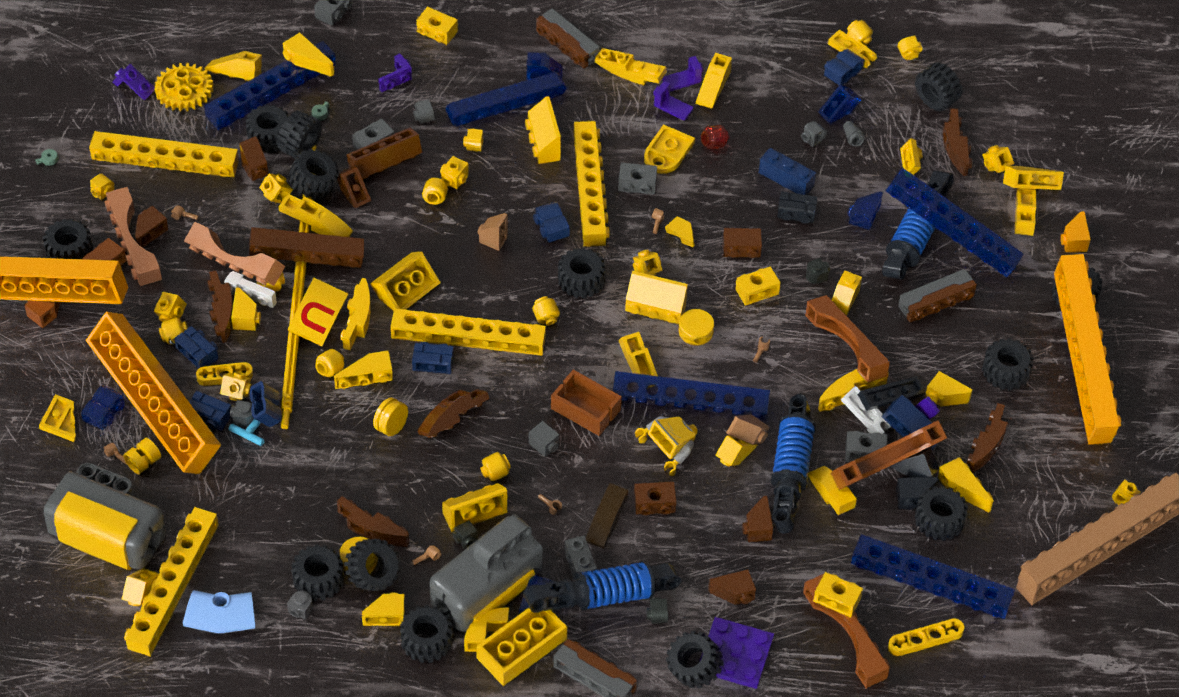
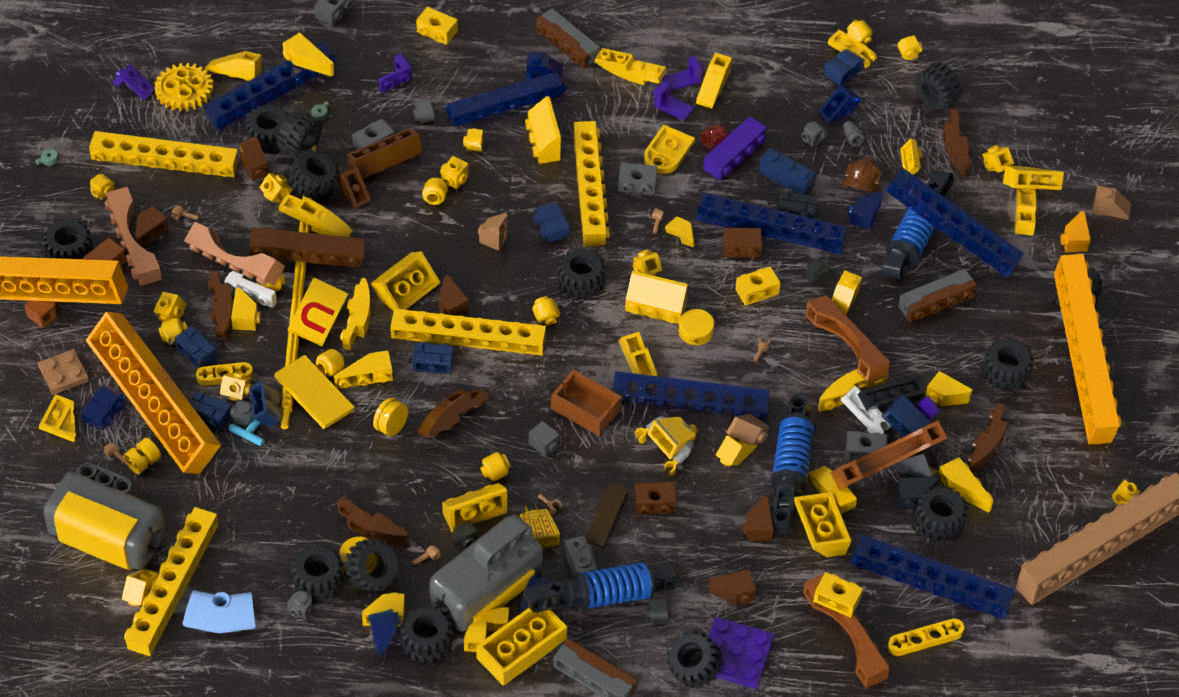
none -> medium nougat plate [37,349,89,395]
none -> yellow tile [274,355,354,429]
none -> clear blue slope [368,609,401,656]
none -> reddish brown slope [438,275,469,316]
none -> yellow torso [520,503,560,548]
none -> clear blue brick [697,193,847,254]
none -> dark purple brick [703,117,767,180]
none -> yellow slope [794,492,851,558]
none -> reddish brown helmet [841,157,882,194]
none -> medium nougat slope [1092,185,1131,220]

